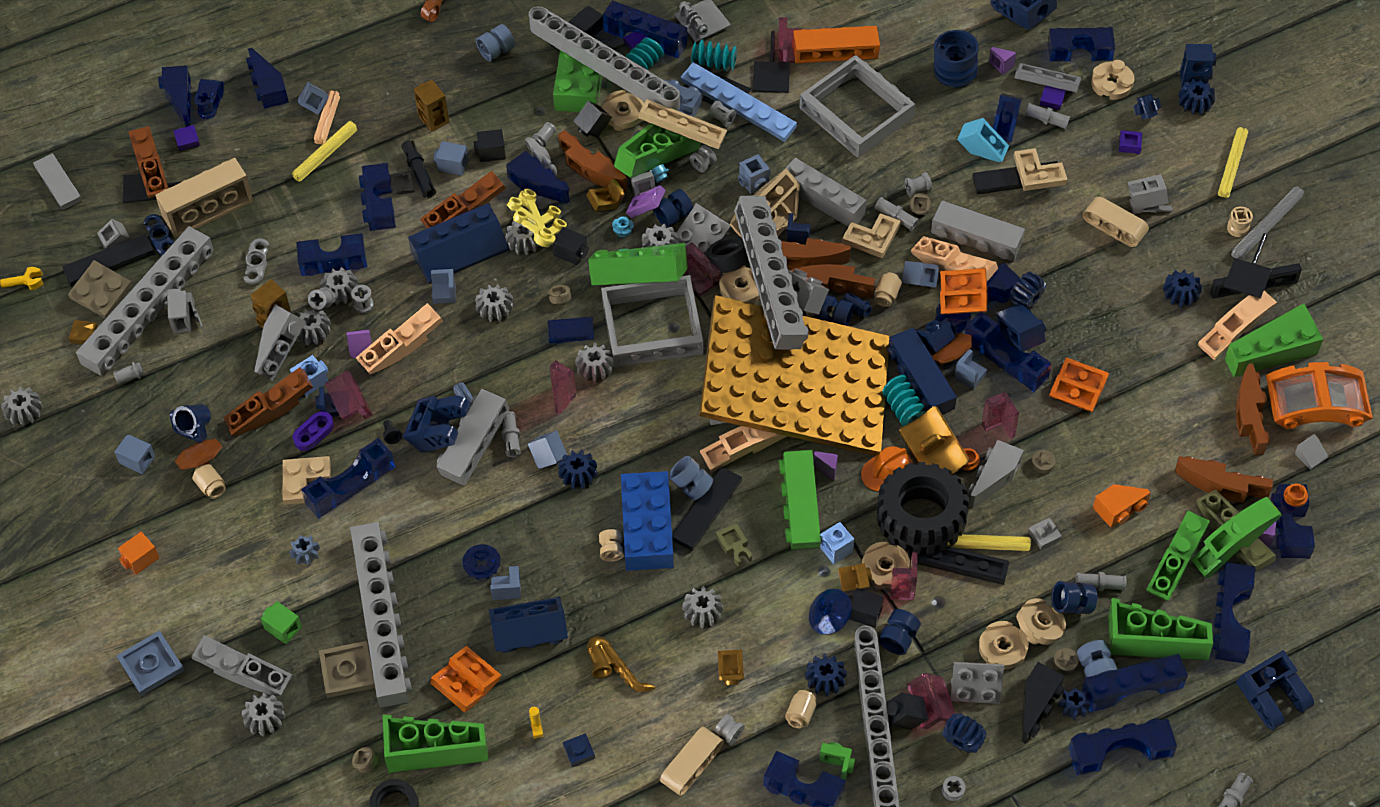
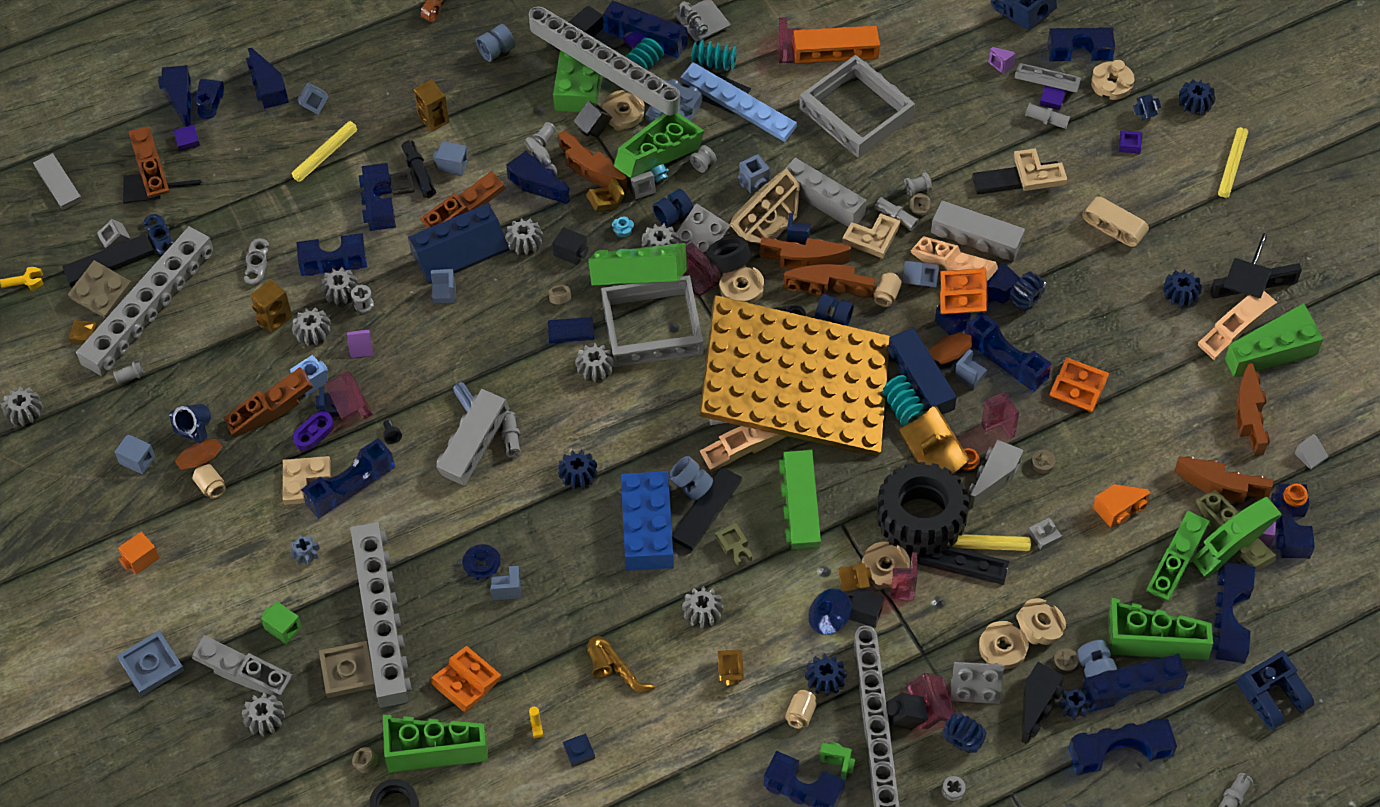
tan brick [155,158,254,239] -> none
light grey piece [167,288,204,334] -> none
light grey slope [254,304,306,381] -> none
light grey bush [308,287,336,310] -> none
light nougat axle [314,90,340,145] -> none
light nougat slope [356,303,443,374] -> none
dark blue brick [403,395,470,453] -> none
black brick [473,129,506,162] -> none
light grey gear [475,284,513,322] -> none
dark blue slope [489,596,568,653] -> none
light yellow plant [507,189,567,247] -> none
sand blue panel [527,430,567,469] -> none
clear pink panel [550,360,576,414] -> none
tan wheel [599,529,624,562] -> none
medium lavender tile [626,186,666,218] -> none
tan plate [638,99,727,149] -> none
tan beam [660,726,724,796] -> none
light grey bush [708,101,737,128] -> none
light grey wheel [714,714,745,746] -> none
light grey brick [734,196,808,349] -> none
black piece [753,30,790,93] -> none
light grey brick [788,268,829,315] -> none
medium lavender slope [813,451,838,480] -> none
light blue brick [820,522,854,564] -> none
dark blue pin [843,292,872,317] -> none
orange piece [861,446,913,491] -> none
dark blue wheel [878,609,921,655] -> none
dark blue brick [915,319,956,353] -> none
dark blue wheel [934,30,979,87] -> none
medium azure slope [957,118,1009,162] -> none
clear blue slope [993,93,1023,142] -> none
dark blue brick [996,303,1046,352] -> none
dark blue wheel [1051,581,1098,614] -> none
light grey pin [1075,572,1126,591] -> none
light grey piece [1128,174,1173,214] -> none
dark blue brick [1179,44,1216,88] -> none
tan wheel [1227,206,1253,237] -> none
light grey axle [1231,186,1304,260] -> none
window [1266,362,1373,430] -> none

